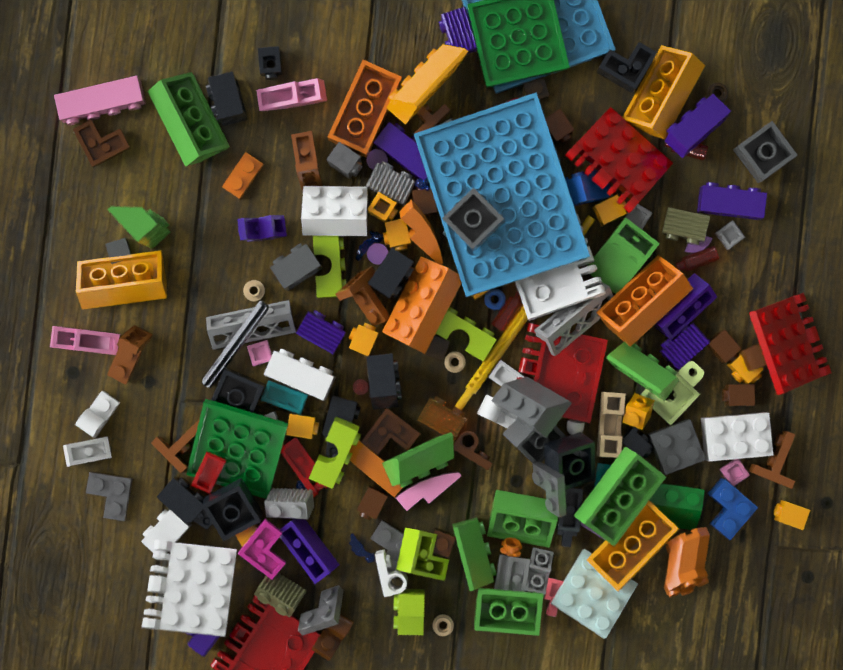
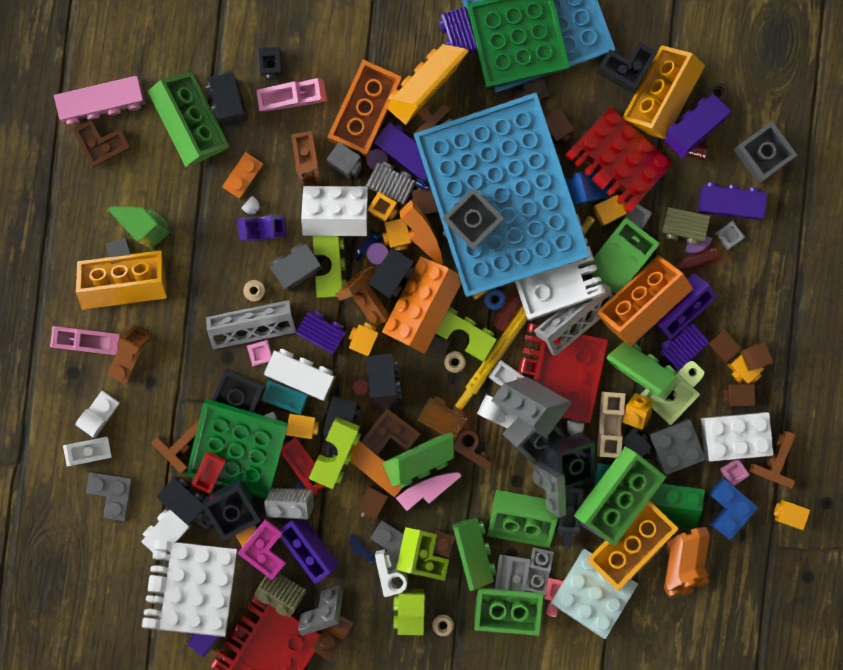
axle [202,301,269,388] -> none
orange plate [500,537,522,557] -> none
red hinge [749,293,832,395] -> none
none -> white hinge [241,196,260,214]

